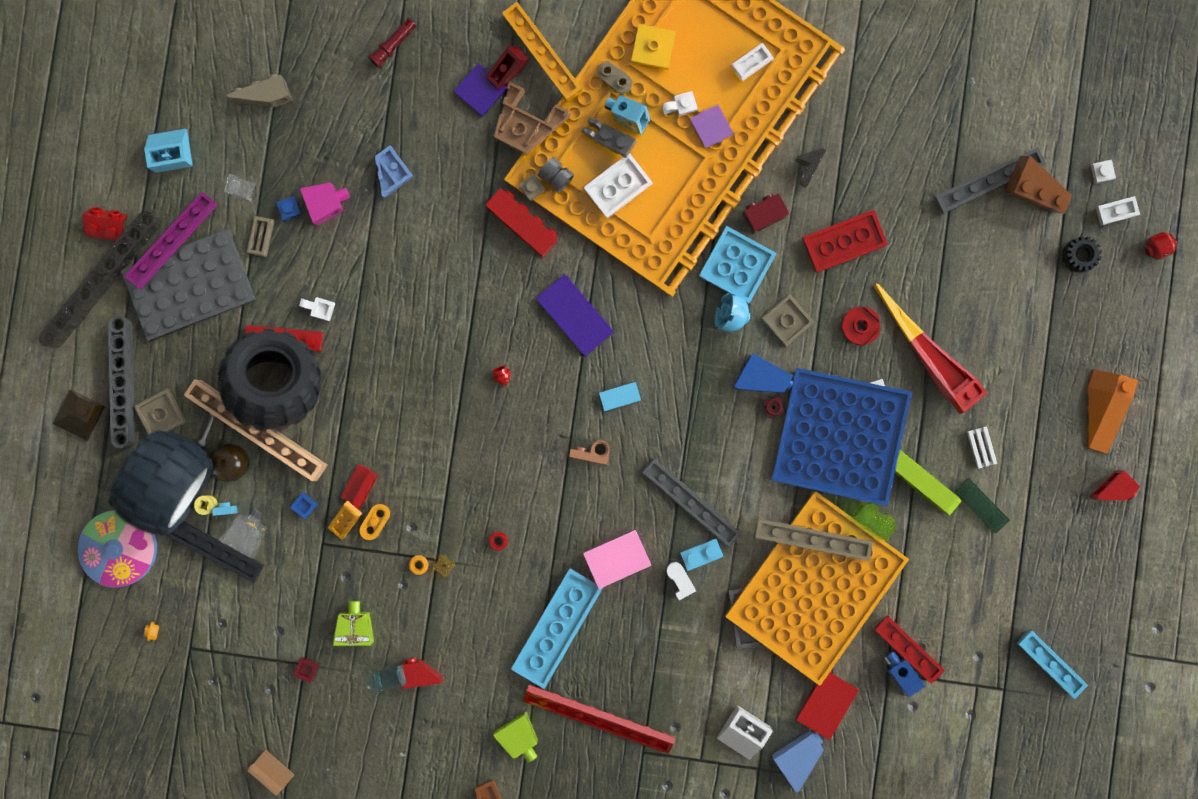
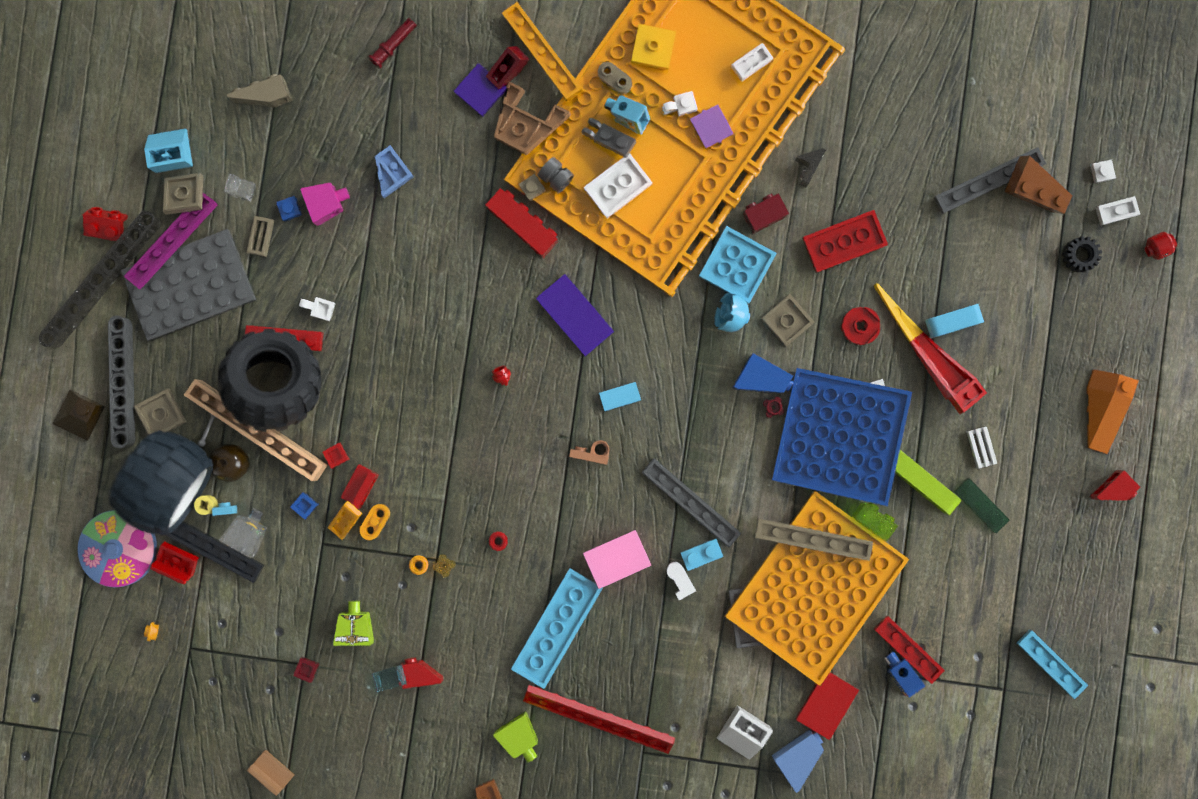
none -> red bracket [150,541,199,584]
none -> dark tan tile [163,173,203,215]
none -> red plate [322,443,350,469]
none -> medium azure beam [925,304,984,338]

